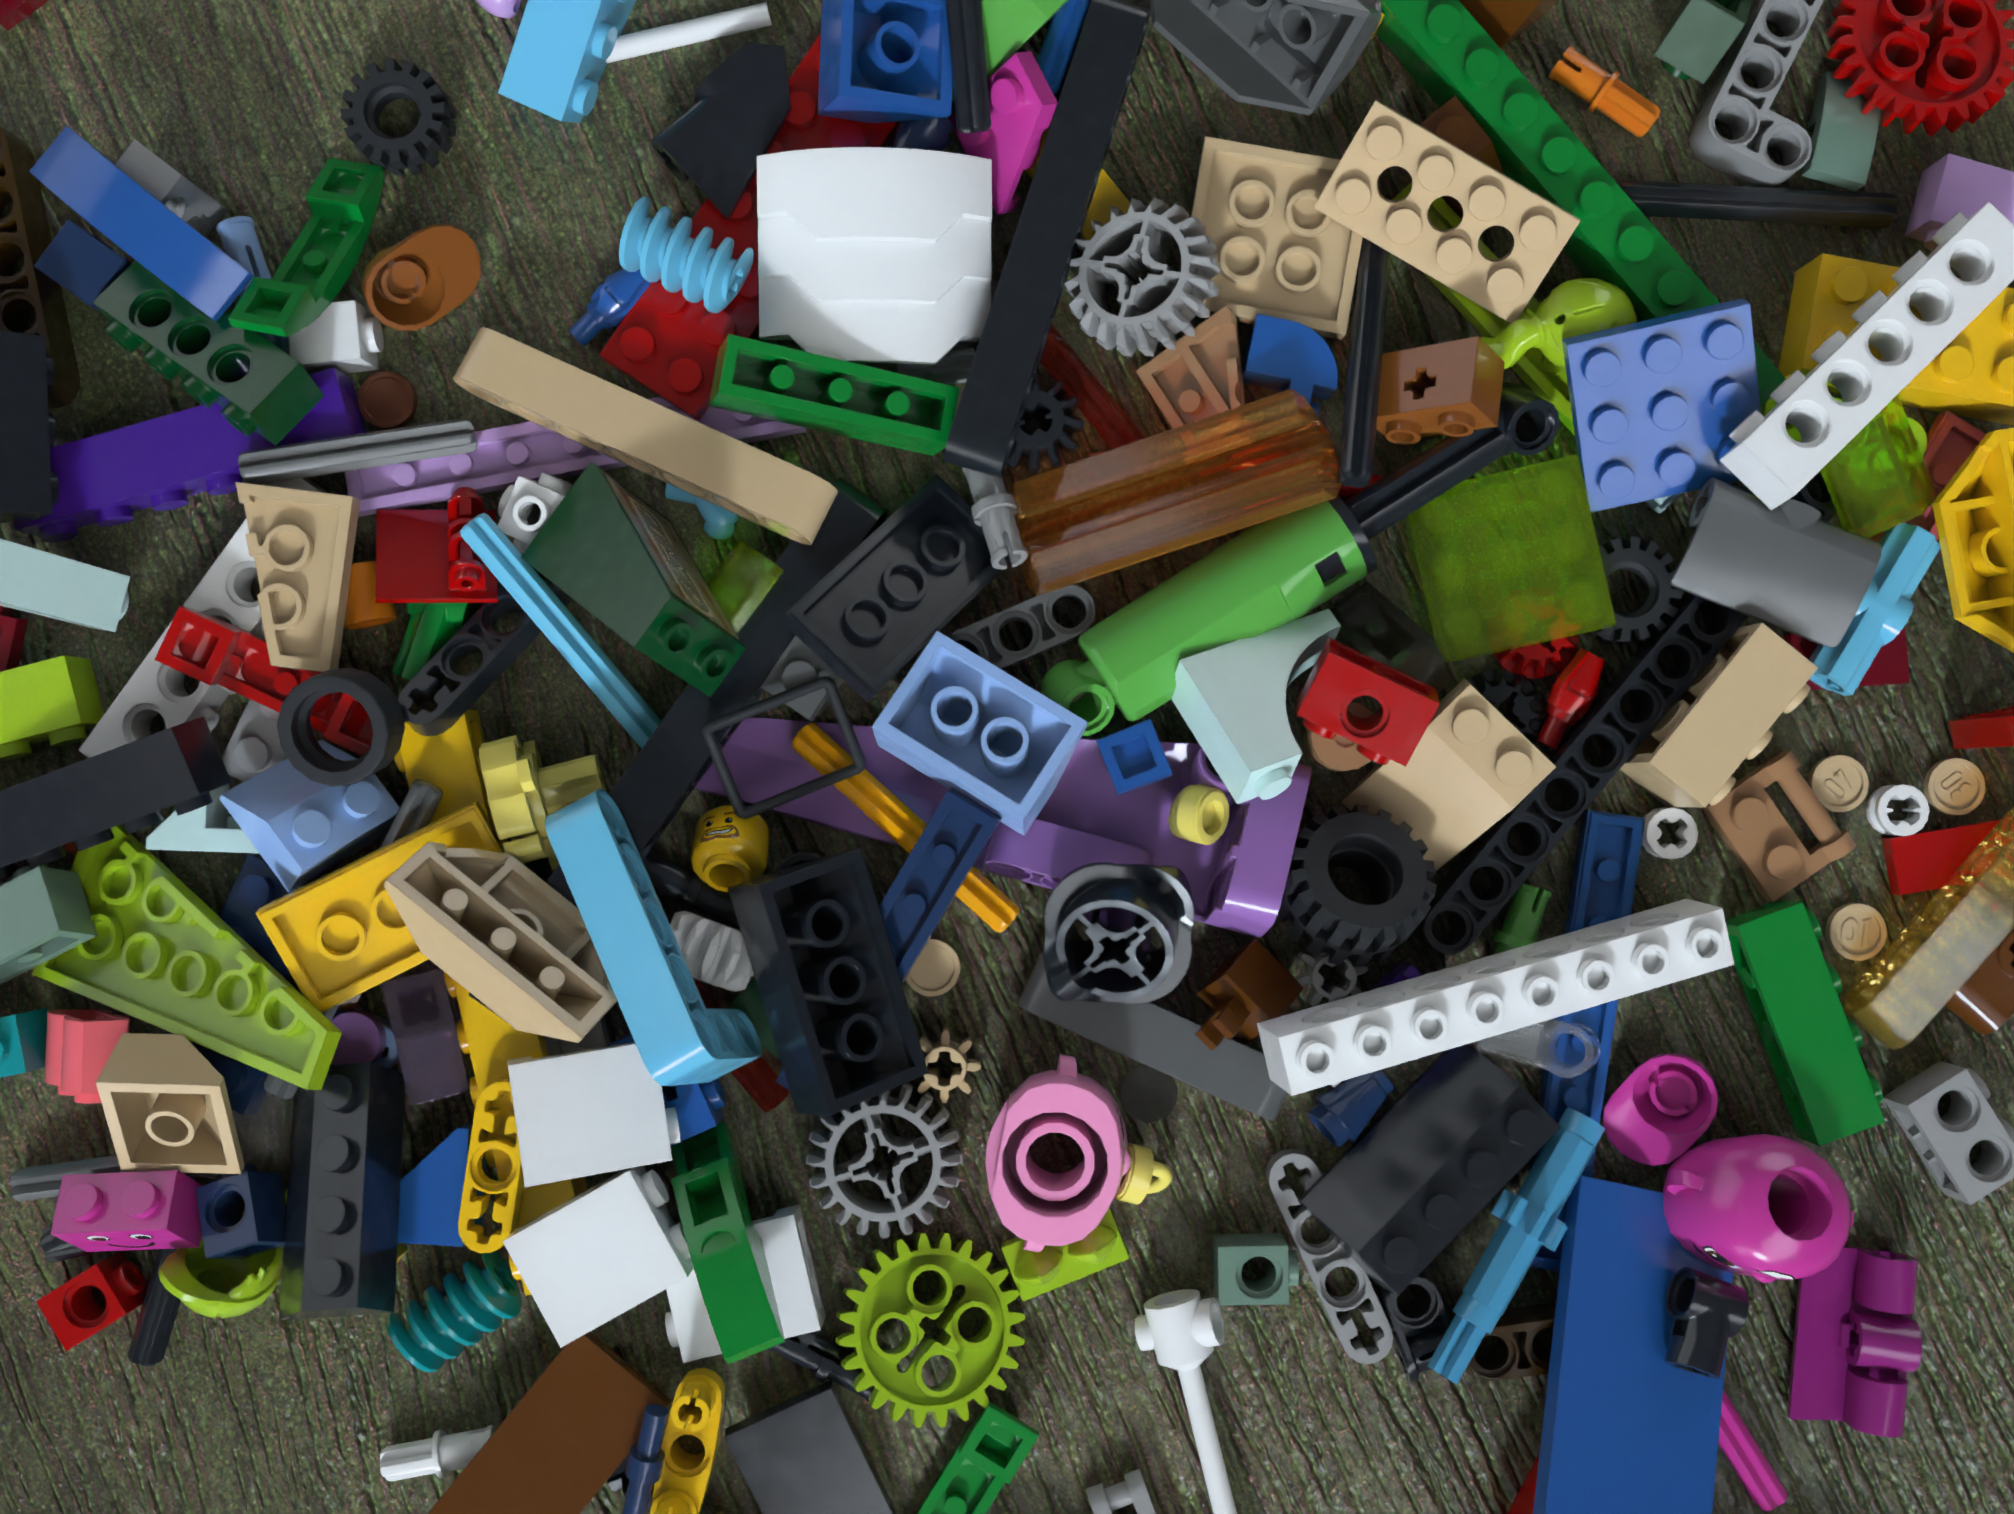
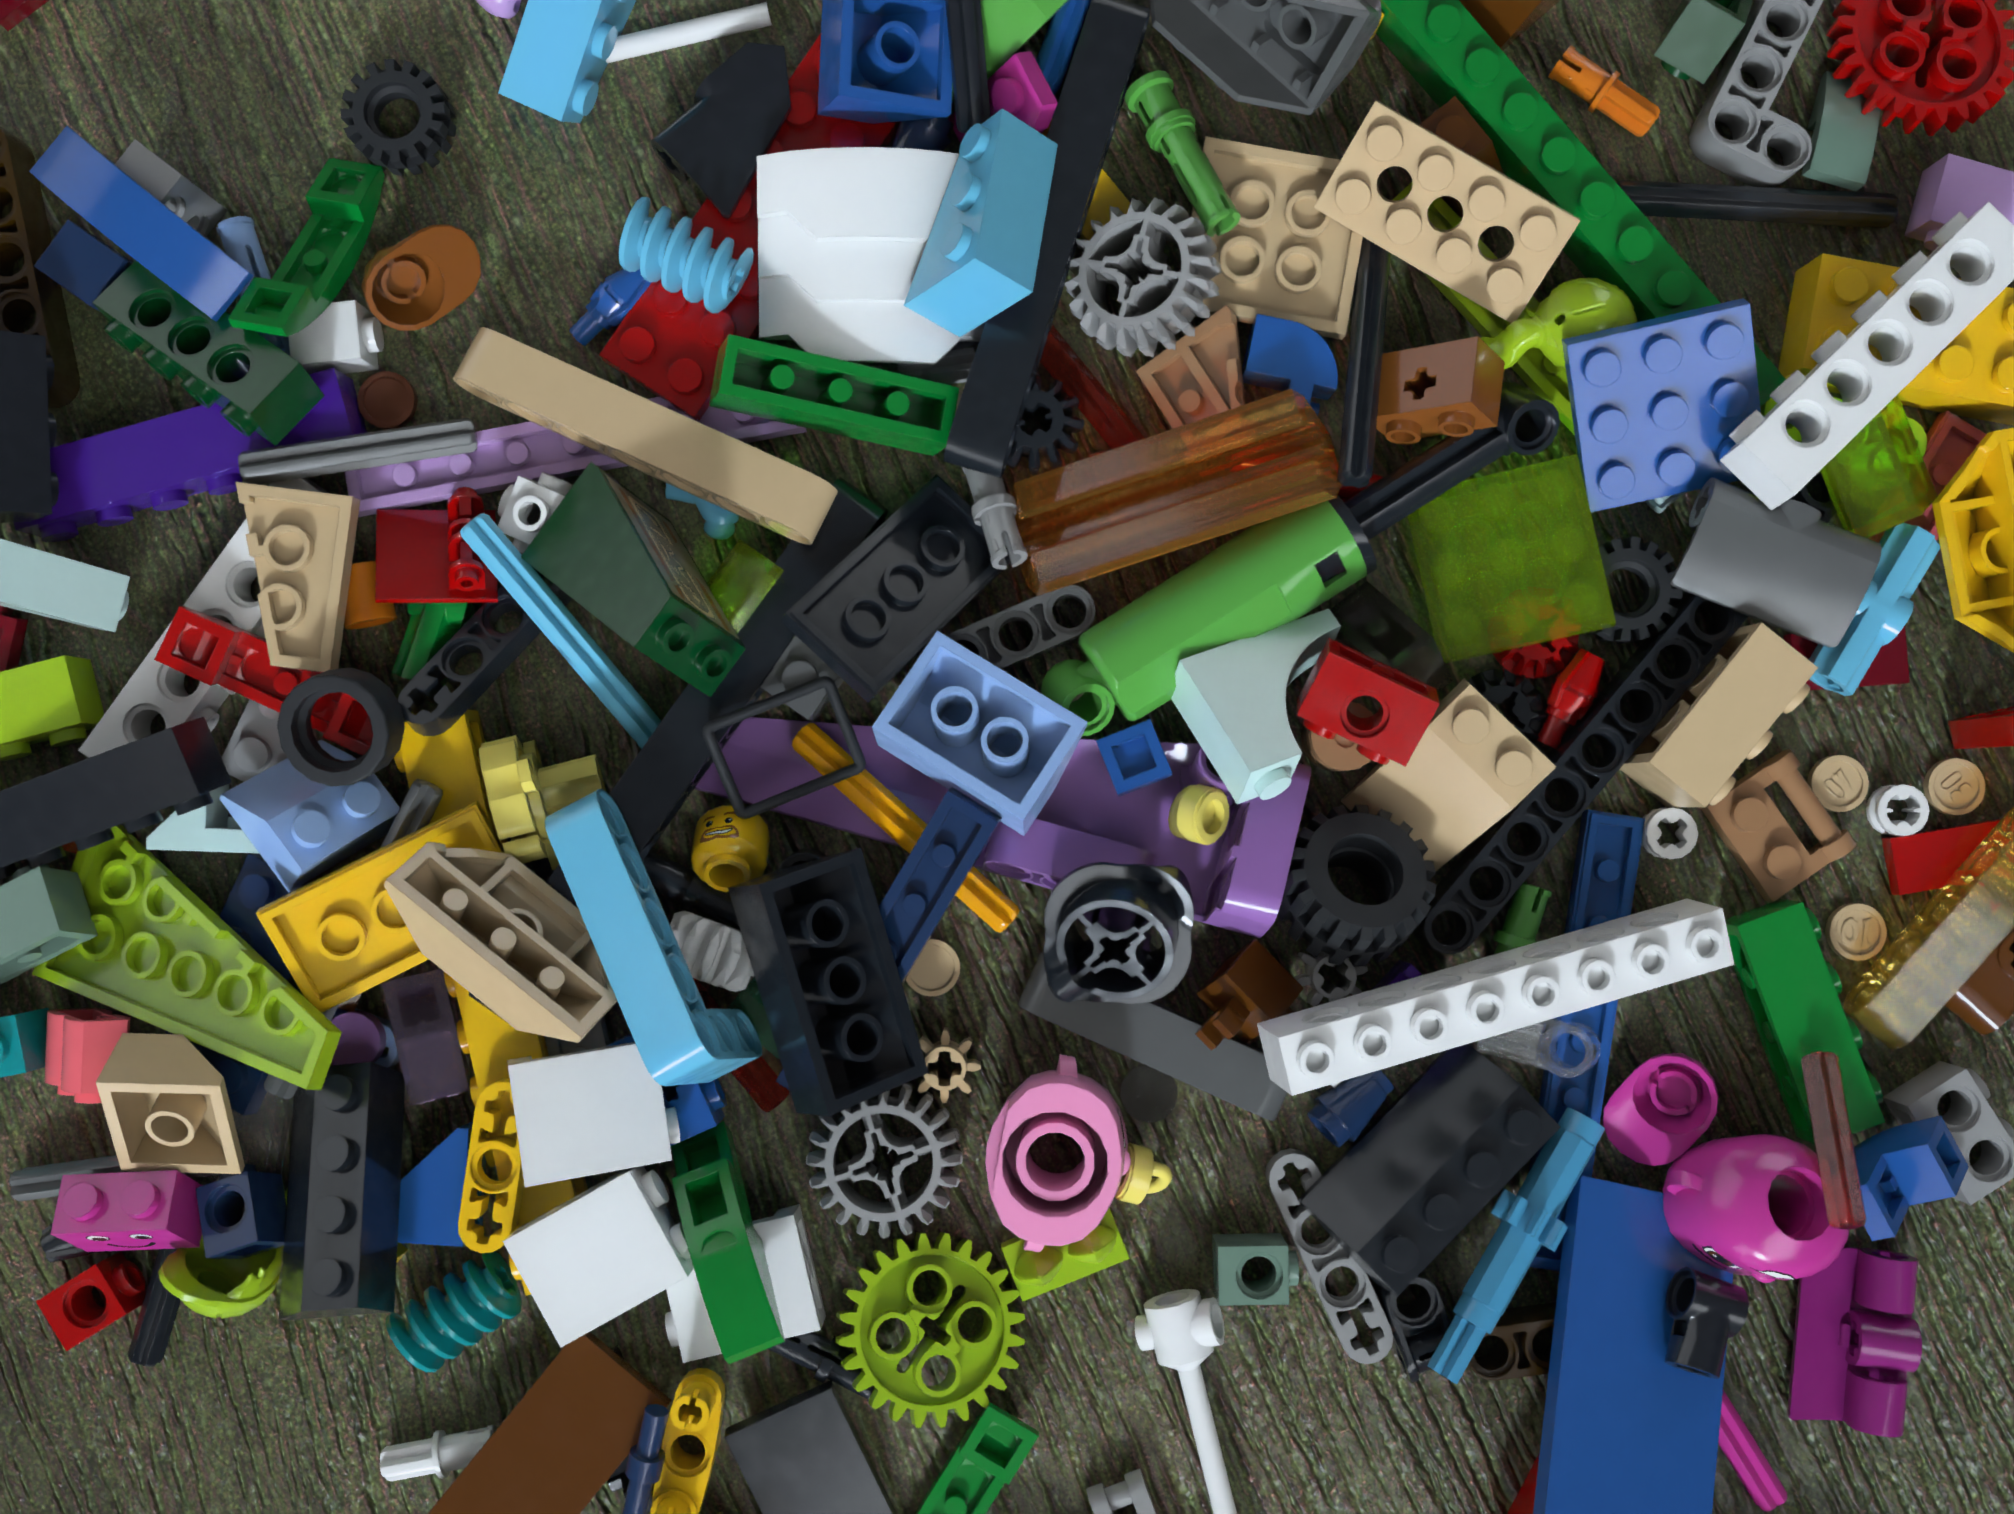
none -> medium azure wedge [904,108,1058,337]
none -> bright green pin [1124,70,1241,237]
none -> clear red axle [1801,1051,1867,1230]
none -> blue brick [1837,1115,1969,1241]

